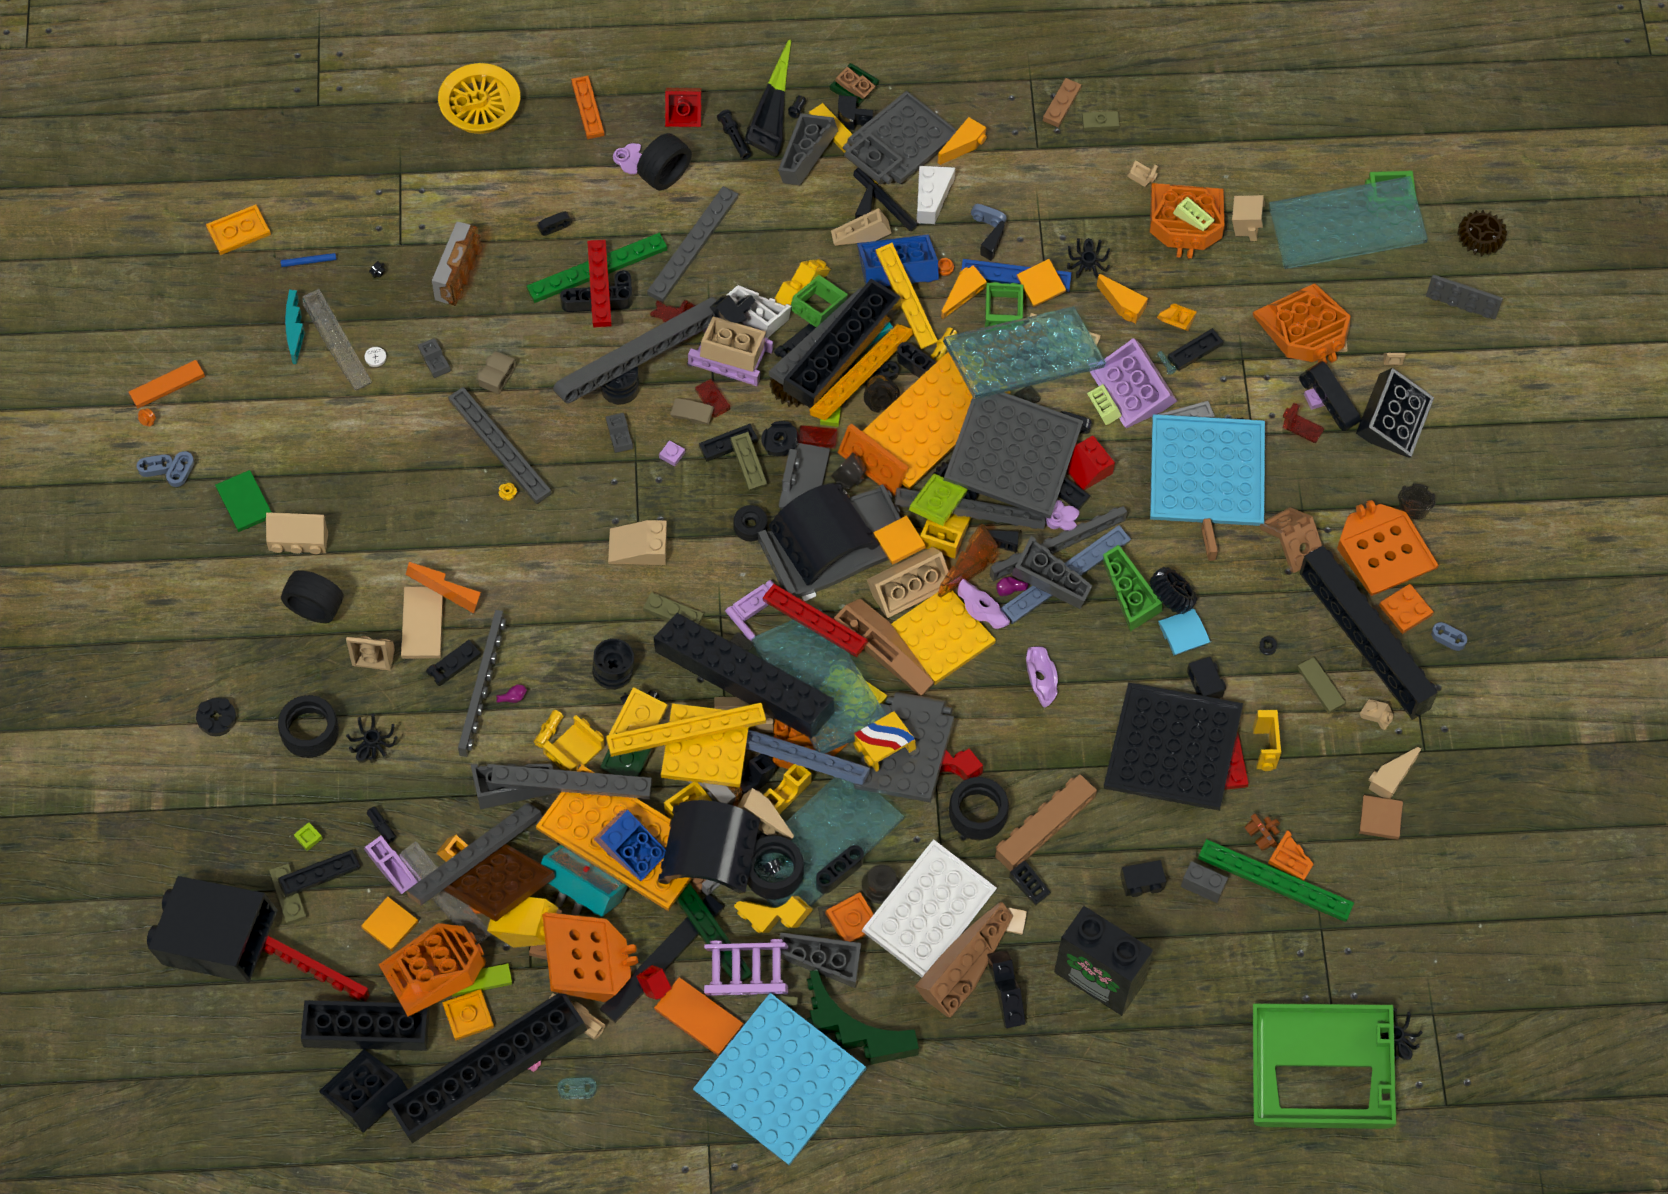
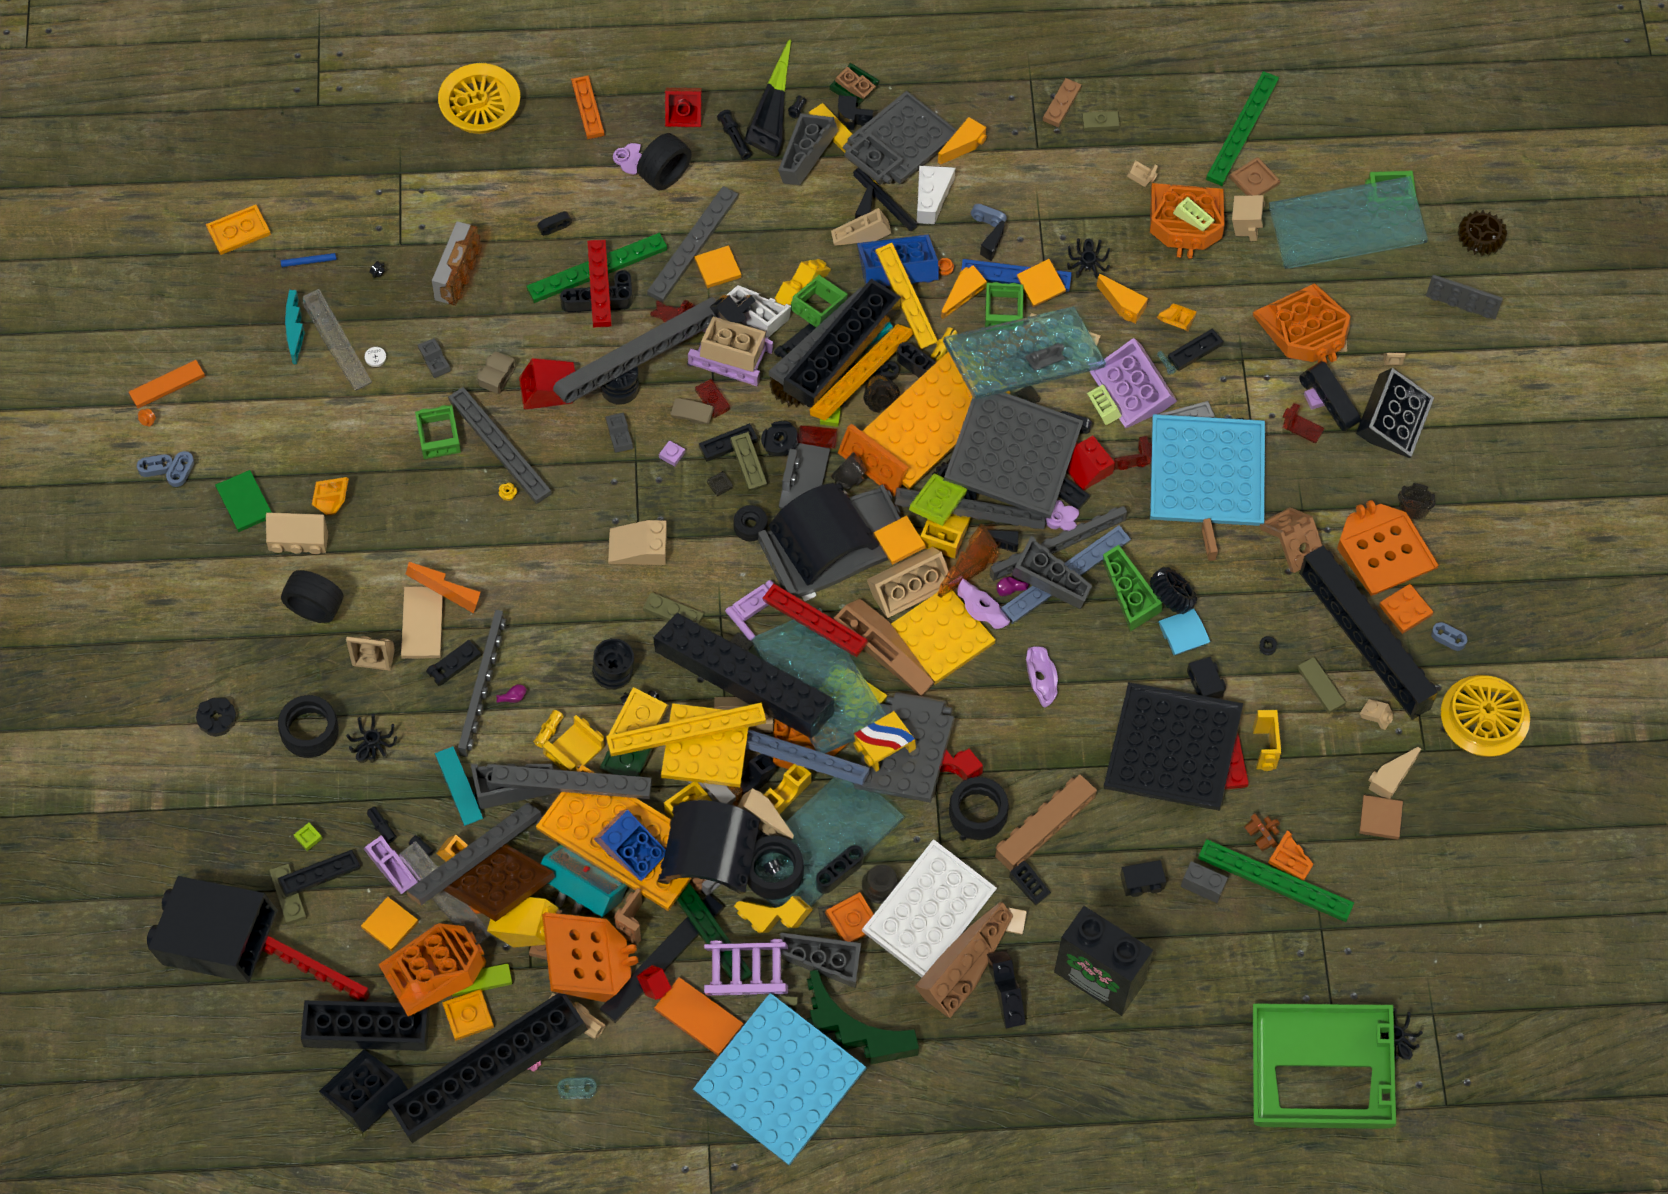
none -> light orange slope [312,477,349,515]
none -> black pin [409,835,434,860]
none -> bright green window [415,405,461,459]
none -> teal slope [435,746,483,826]
none -> red slope [519,358,576,409]
none -> medium nougat bracket [614,888,642,946]
none -> light orange tile [694,245,741,288]
none -> clear smoke tile [707,471,733,497]
none -> dark grey hinge [1025,343,1065,371]
none -> clear red bracket [1114,436,1152,470]
none -> green plate [1206,71,1279,186]
none -> medium nougat tile [1229,157,1280,196]
none -> yellow piece [1441,675,1530,757]

